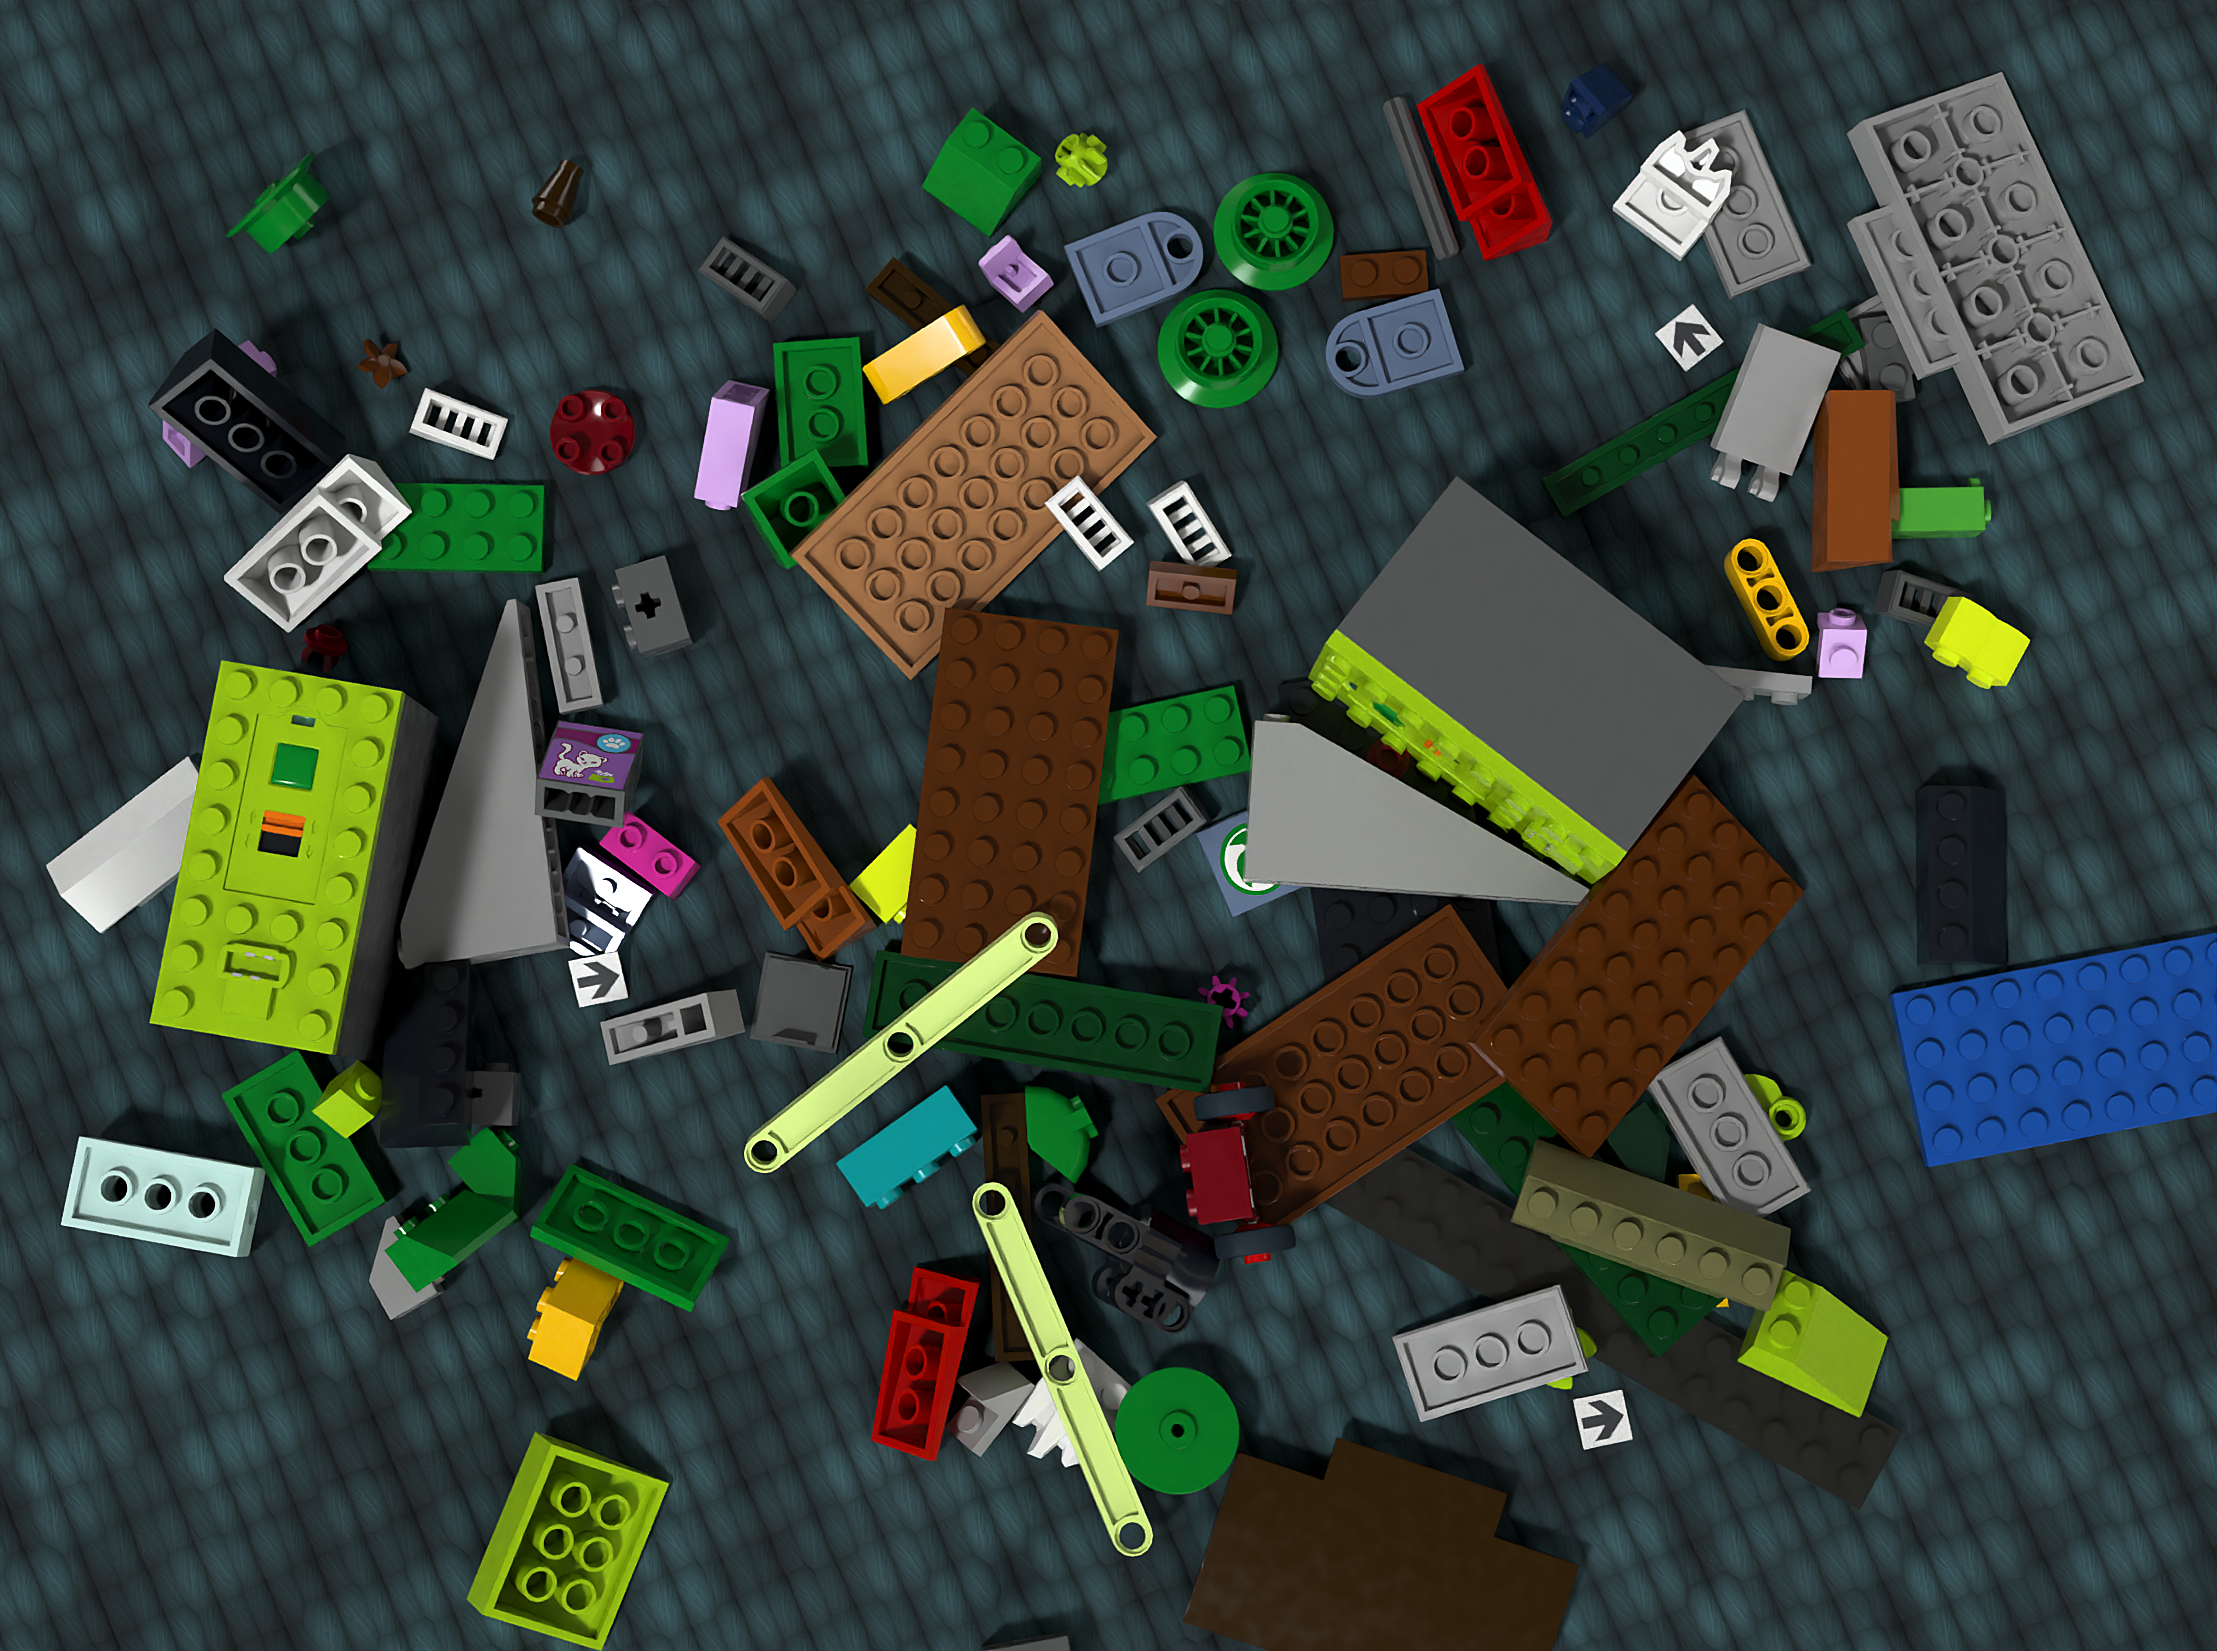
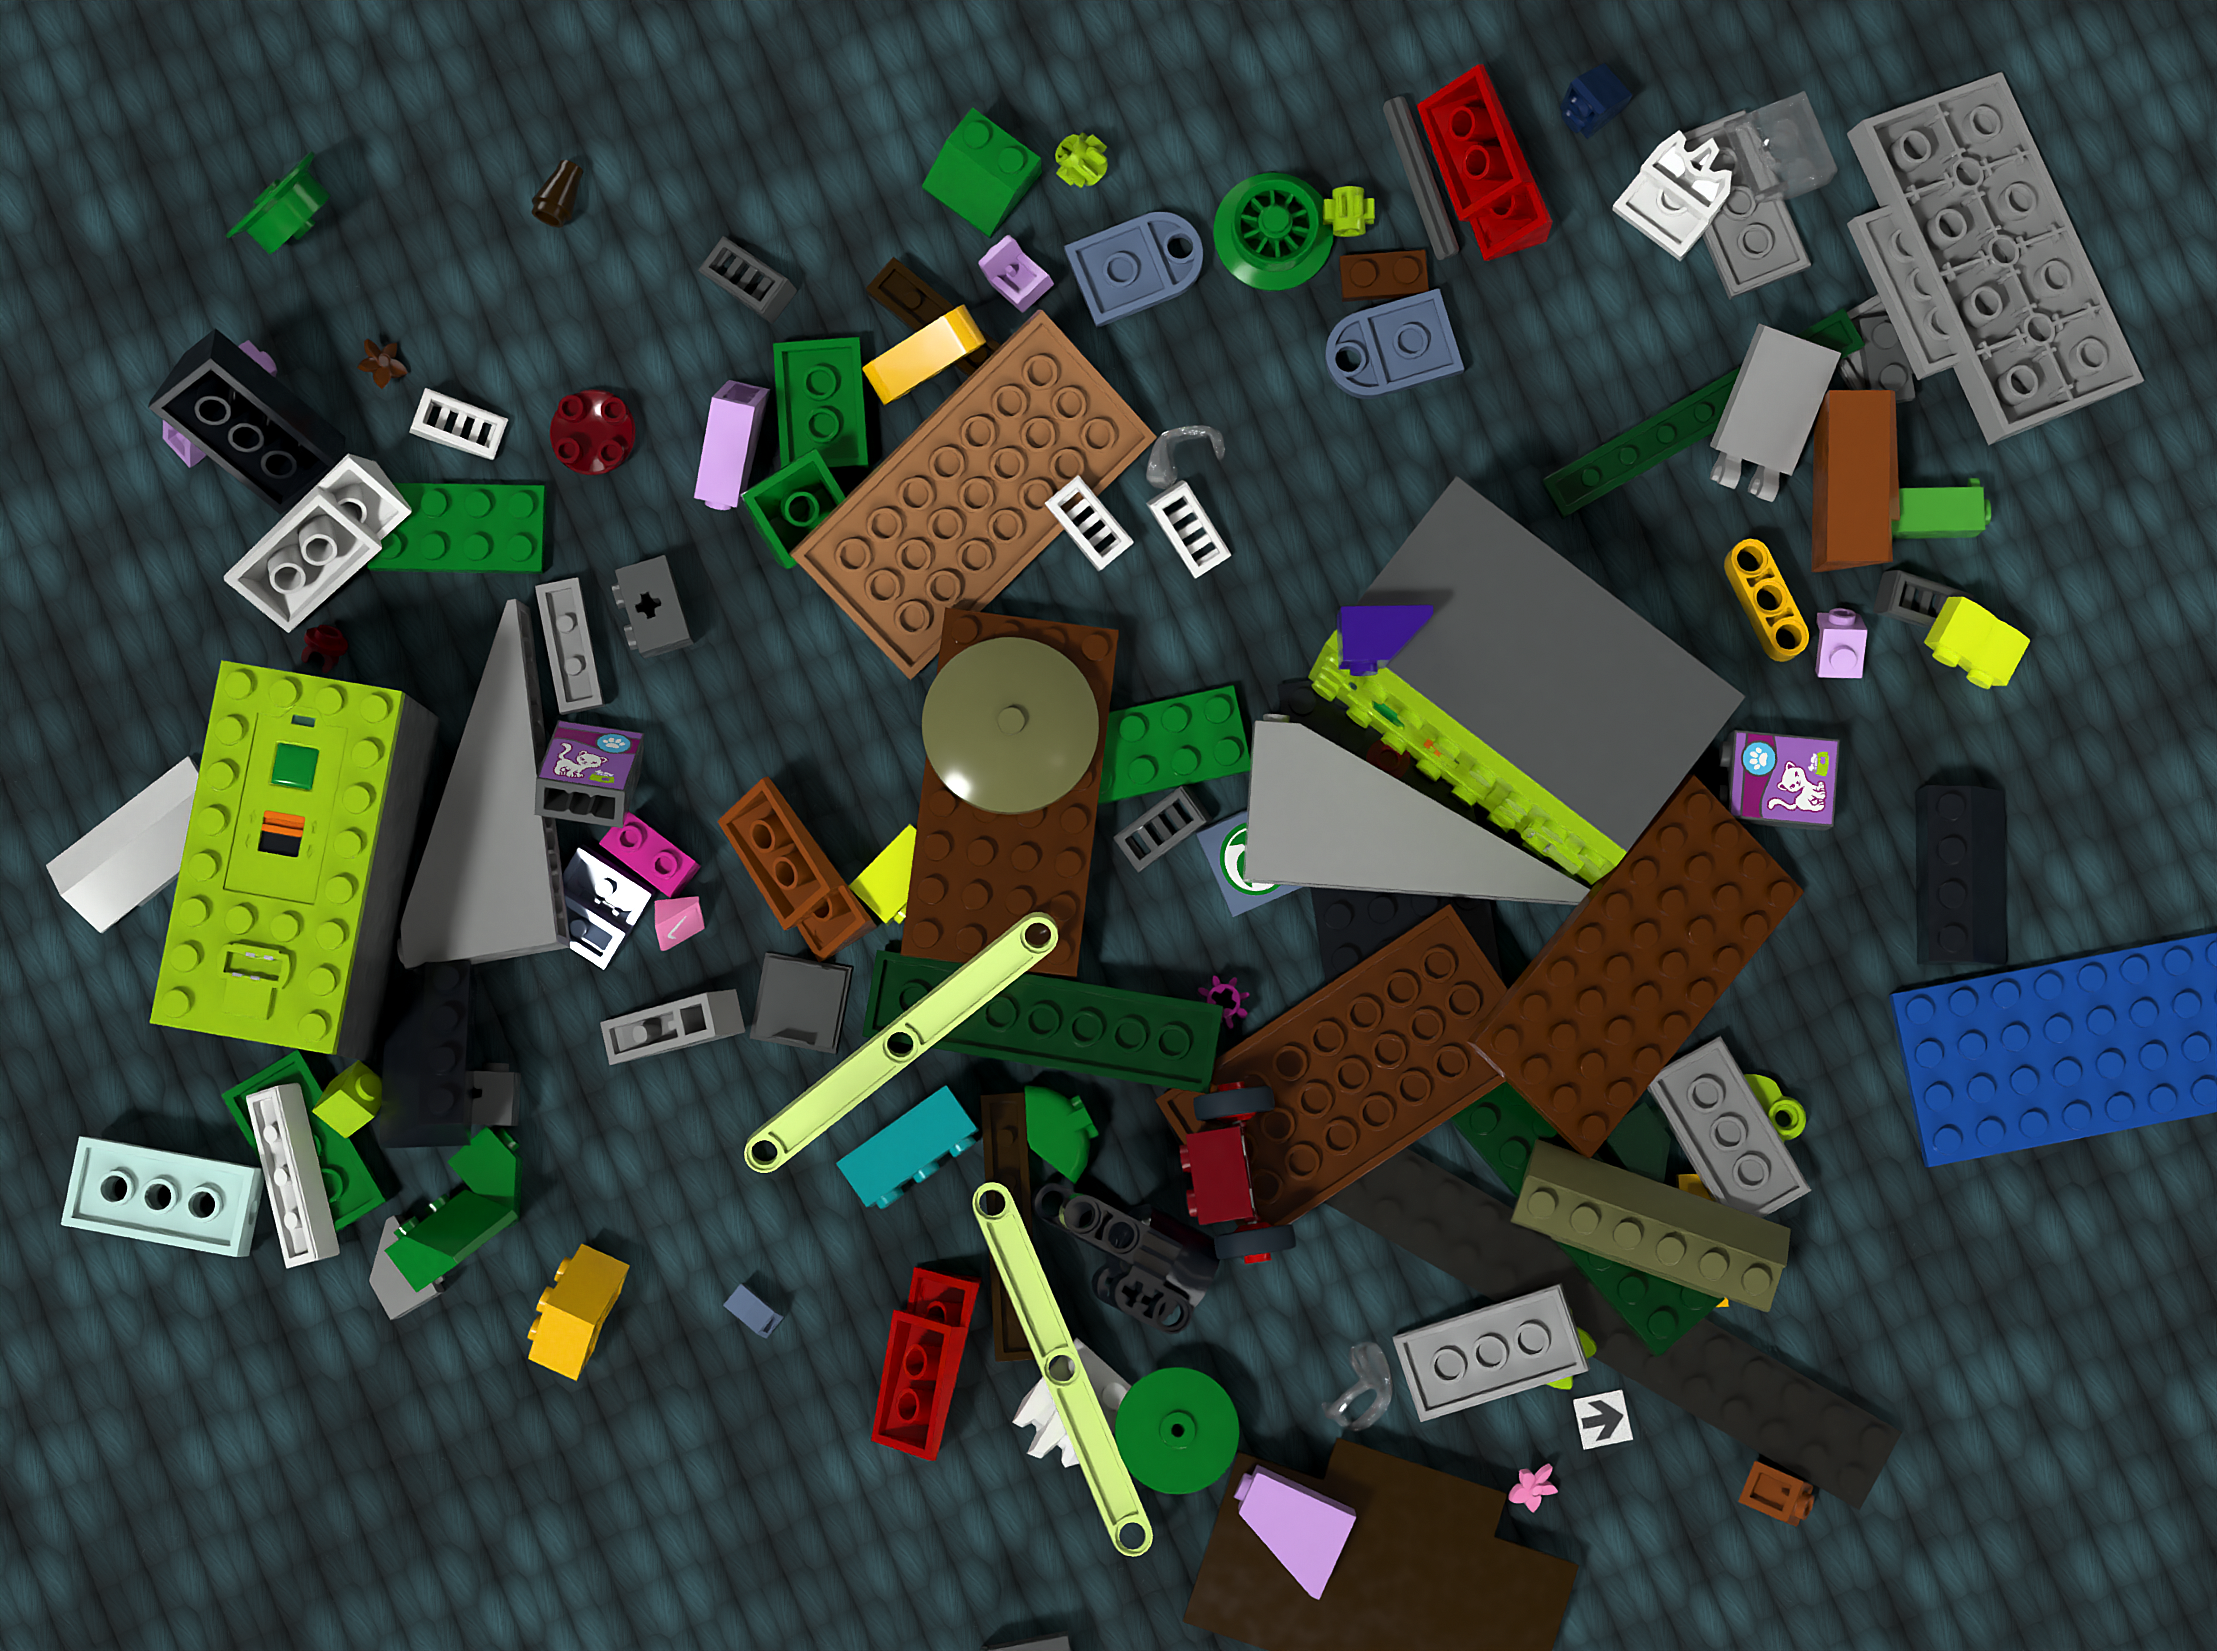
lime slope [466,1431,669,1651] -> none
green plate [530,1164,730,1312] -> none
clear sticker [568,951,628,1007] -> none
light grey slope [945,1361,1036,1457] -> none
reddish brown plate [1146,560,1237,615] -> none
green piece [1157,290,1278,409] -> none
clear sticker [1655,304,1724,371] -> none
light grey plate [1705,665,1812,705] -> none
lime slope [1737,1269,1888,1417] -> none
none -> white slope [246,1083,340,1268]
none -> bright pink slope [655,896,705,951]
none -> sand blue piece [723,1283,784,1339]
none -> olive dish [922,637,1099,815]
none -> clear piece [1146,425,1225,489]
none -> lavender slope [1234,1465,1356,1600]
none -> clear piece [1322,1341,1393,1432]
none -> lime gear [1323,186,1375,237]
none -> dark purple slope [1337,605,1433,676]
none -> bright pink plant [1507,1464,1558,1513]
none -> brick [1715,730,1840,831]
none -> clear slope [1723,91,1838,204]
none -> dark orange bracket [1738,1461,1815,1527]

